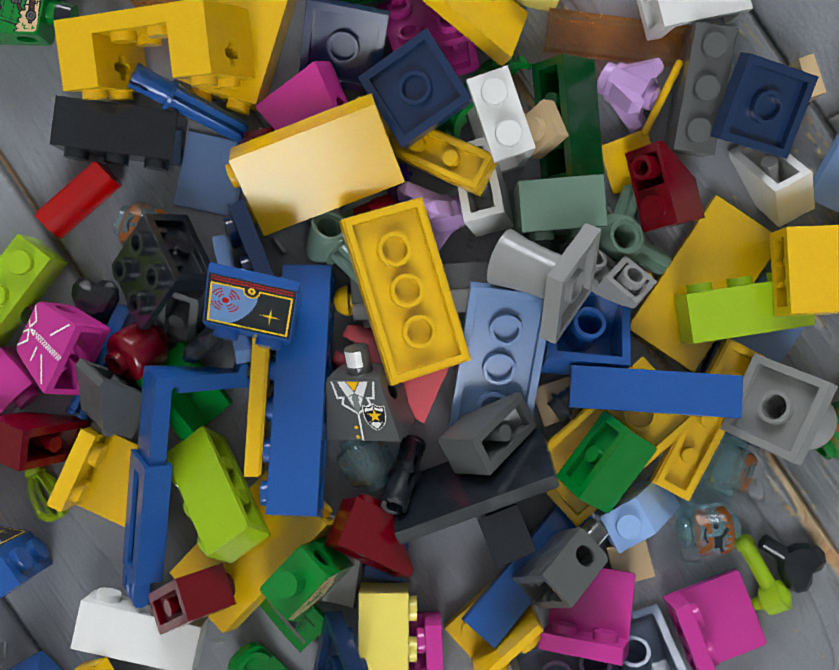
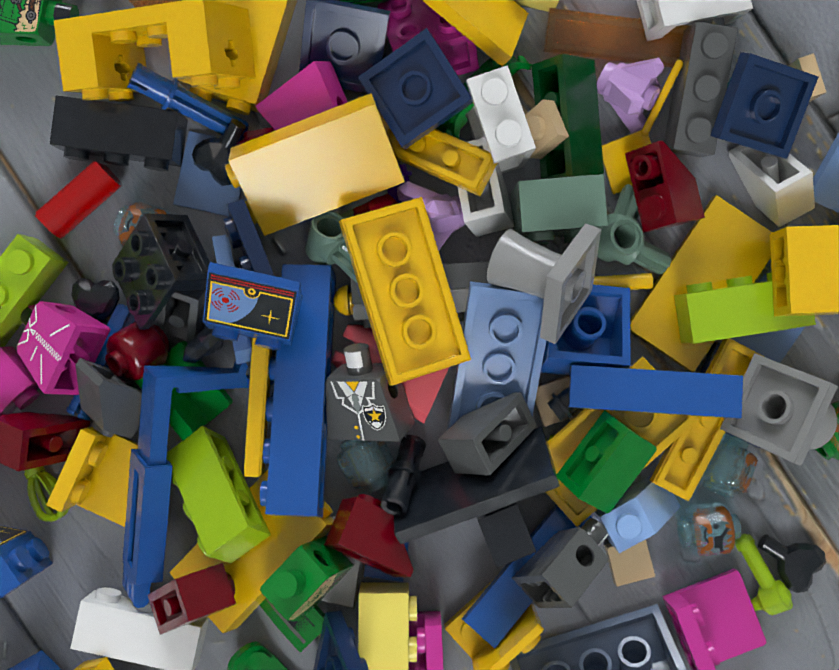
dark pink bracket [538,567,636,666] -> none
light grey slope [592,249,657,309] -> none
none -> black rock [192,119,246,186]

